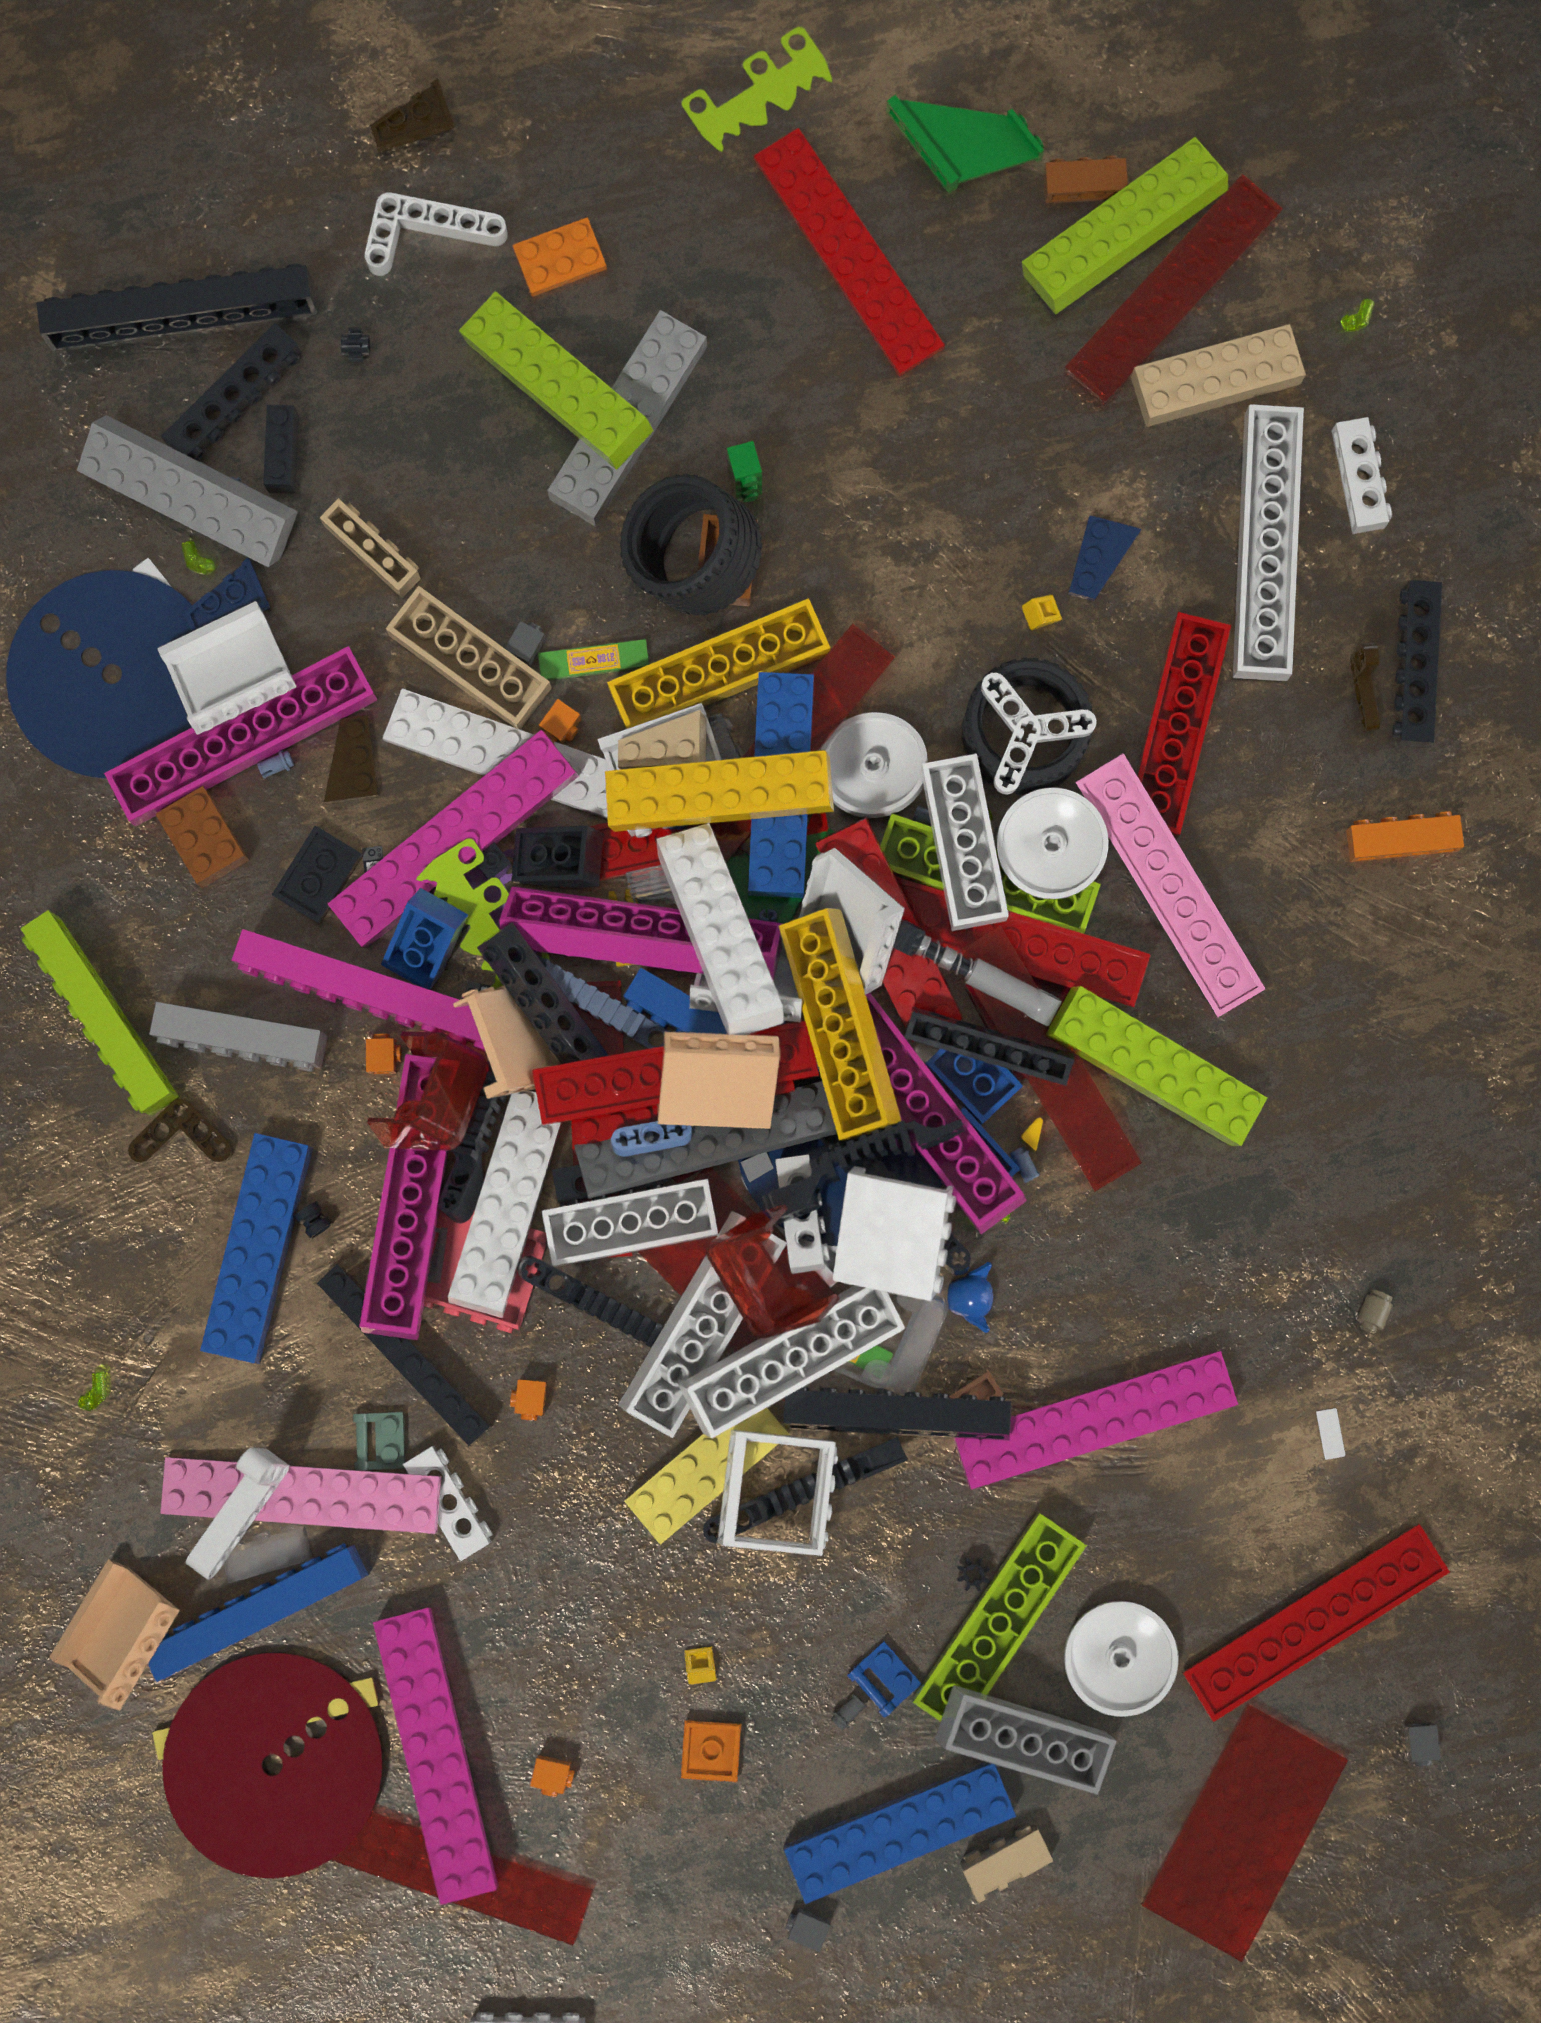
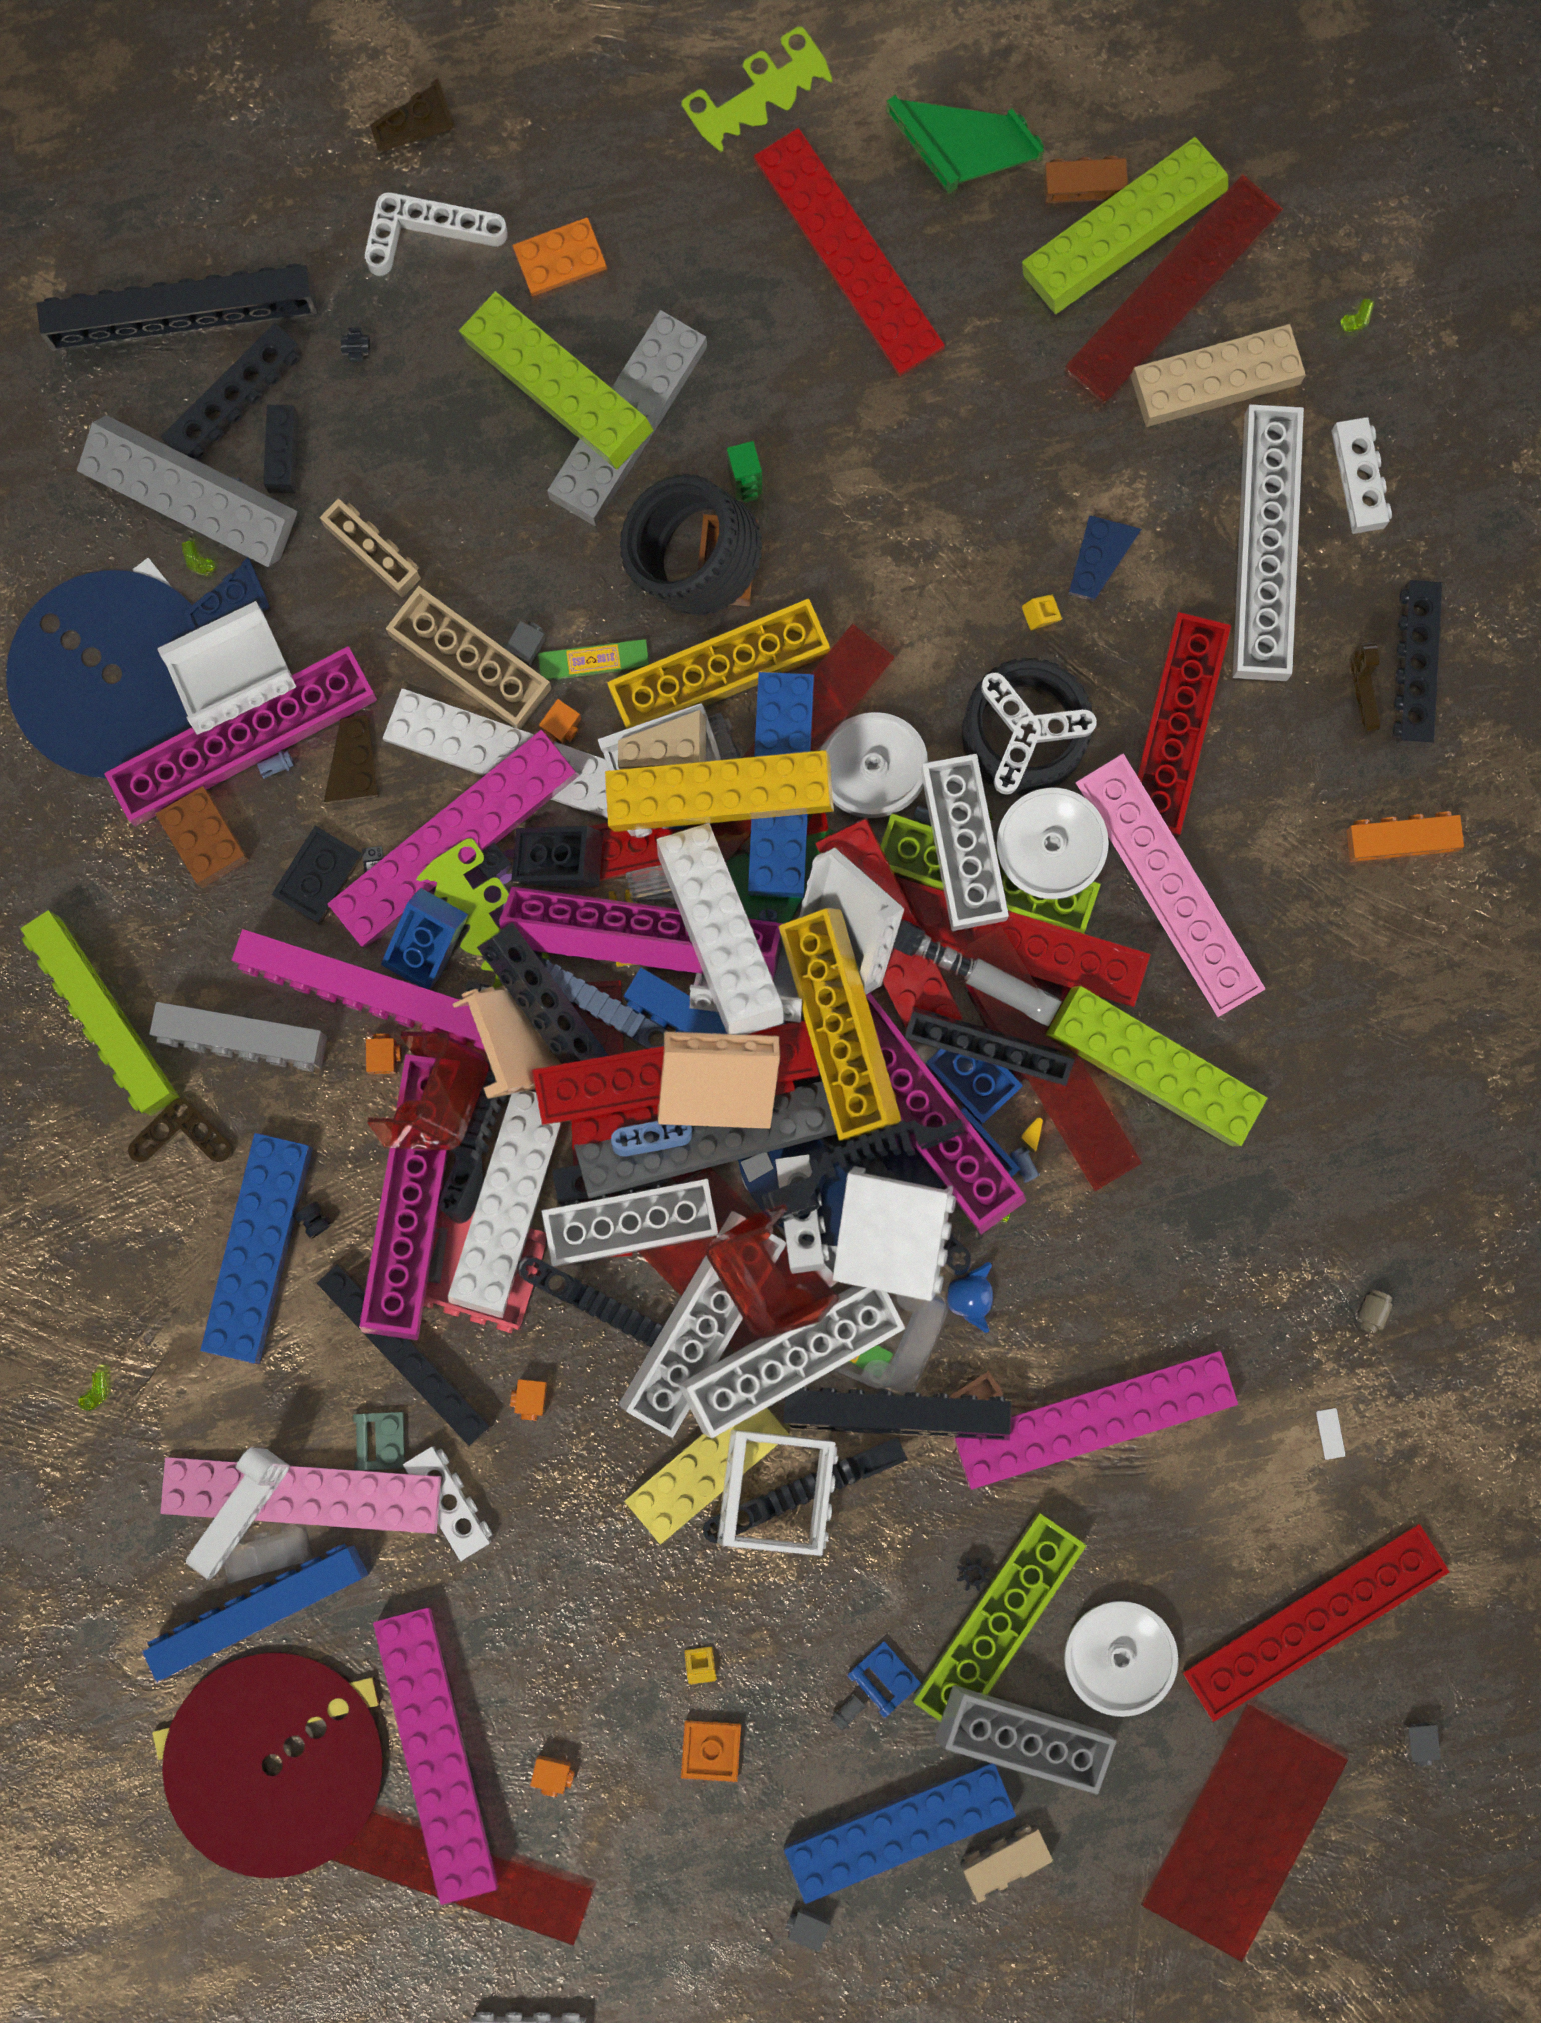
light nougat panel [49,1559,180,1711] -> none

